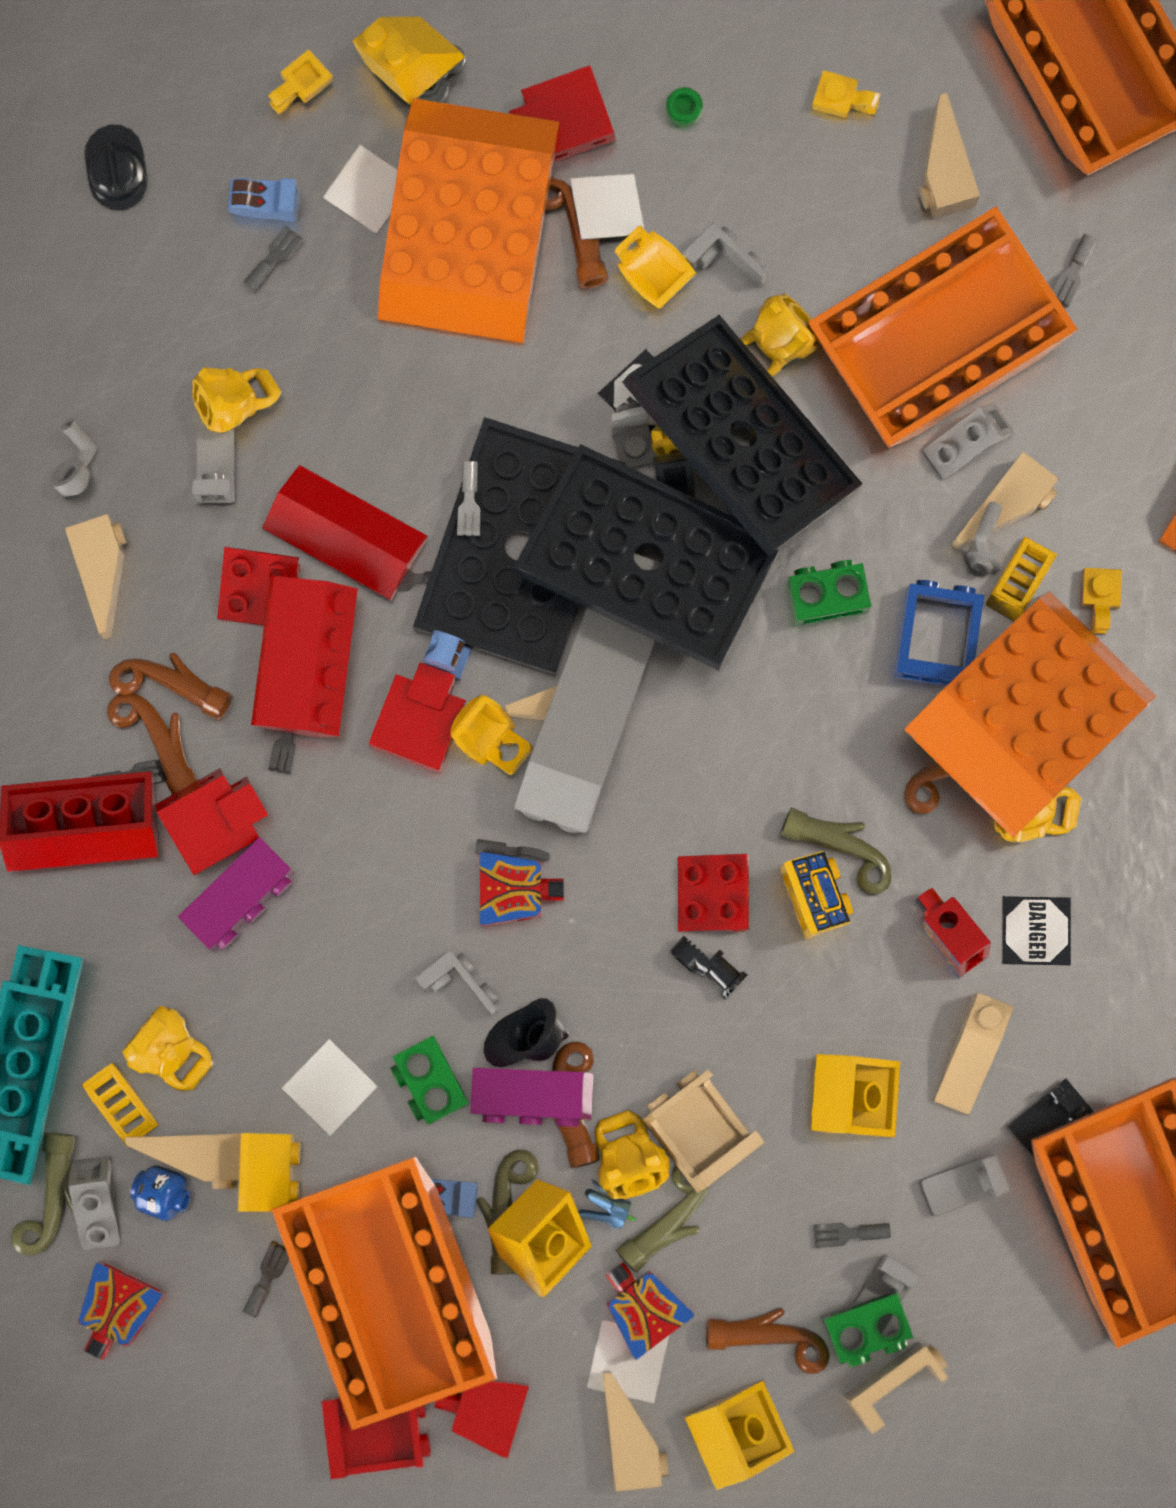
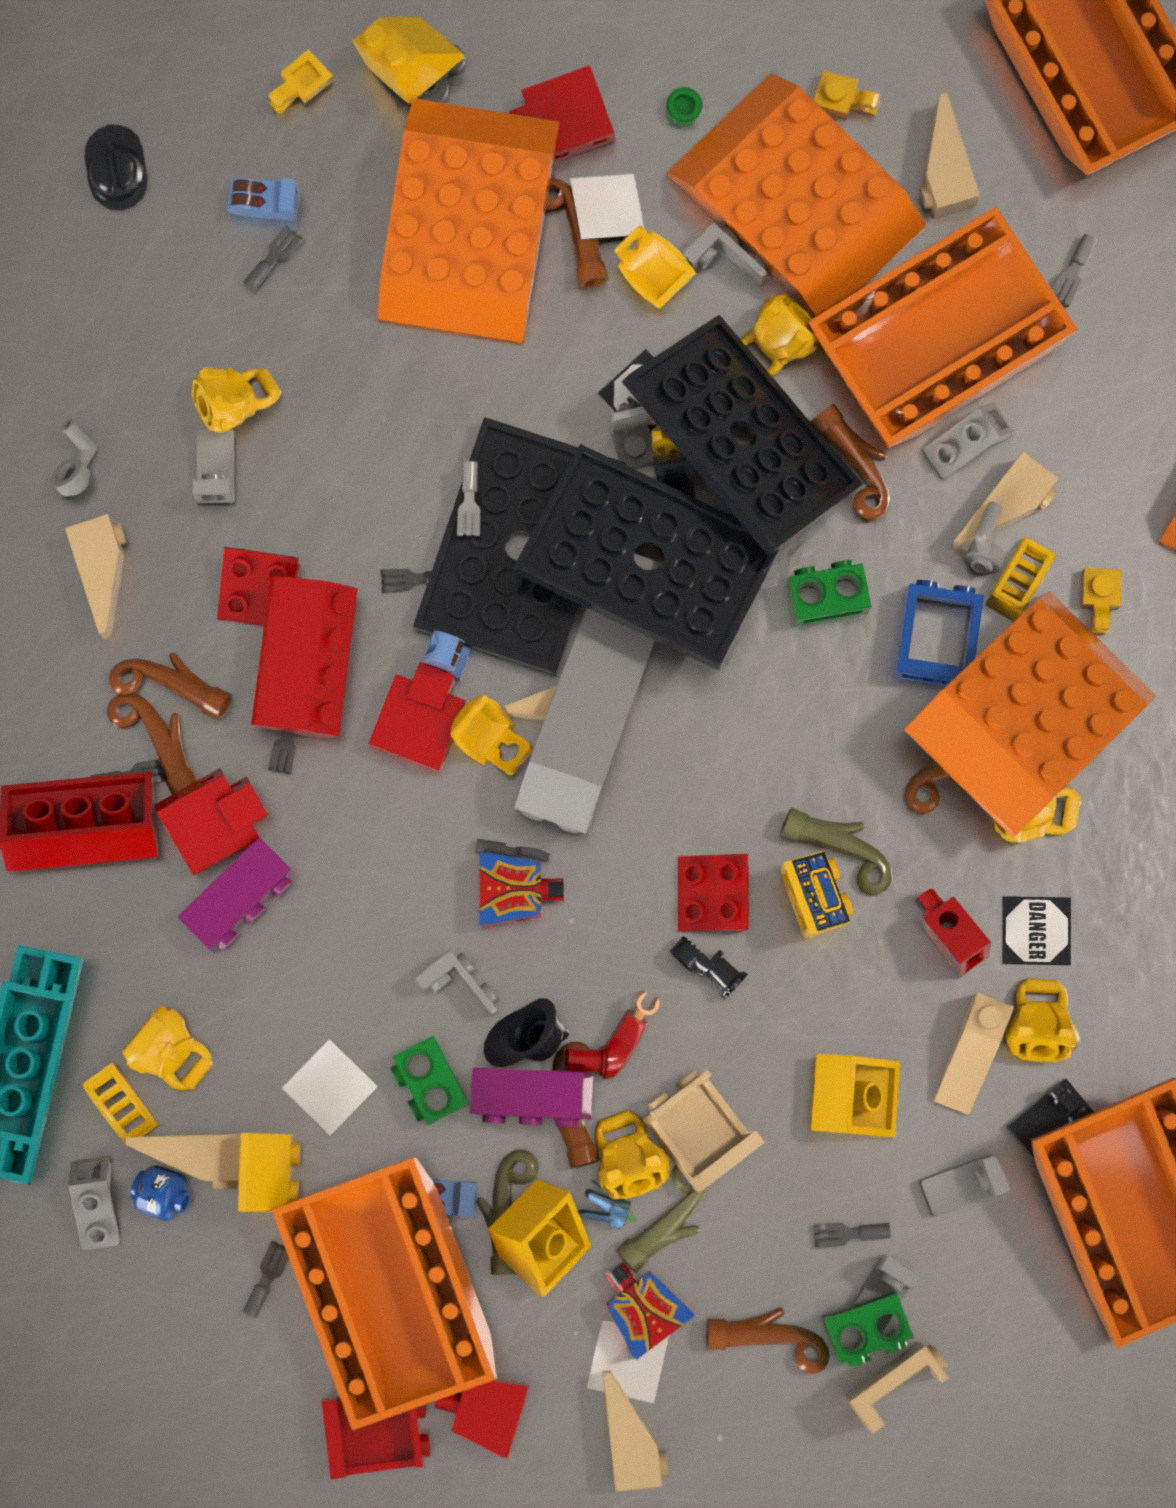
olive plant [11,1133,75,1255] -> none
torso [78,1261,167,1360] -> none
red slope [262,465,428,601] -> none
white sticker [323,145,398,234] -> none
yellow slope [685,1380,795,1490] -> none
none -> red arm [565,991,660,1079]
none -> orange slope [667,73,927,319]
none -> dark orange plant [810,403,889,520]
none -> yellow piece [1005,978,1080,1062]

